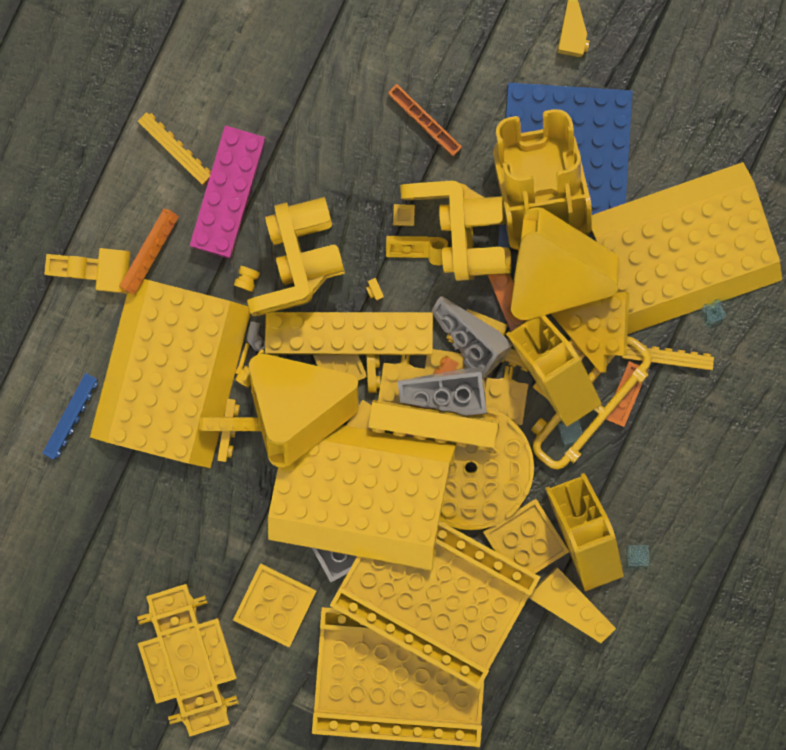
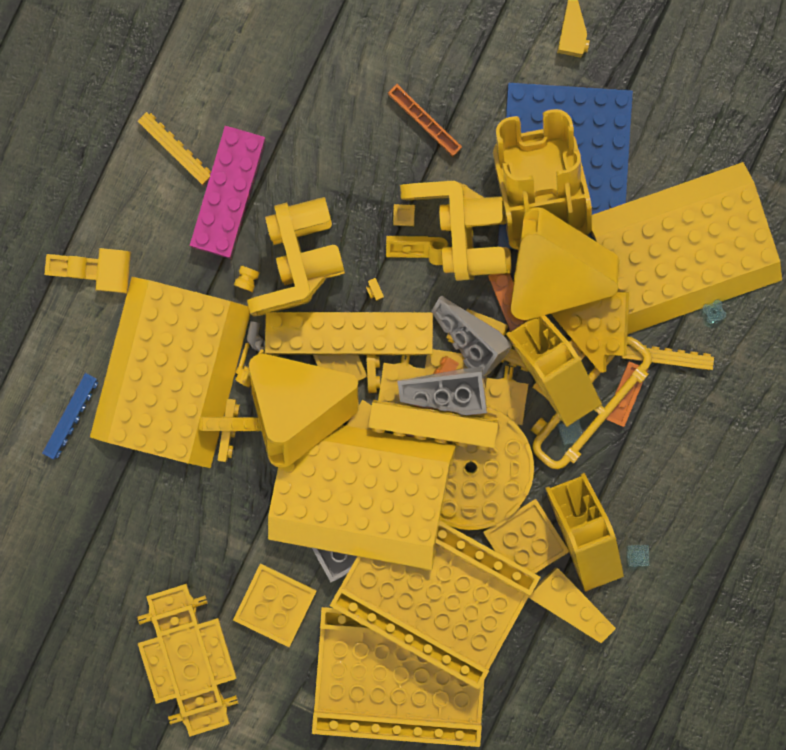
orange piece [119,208,179,295] -> none

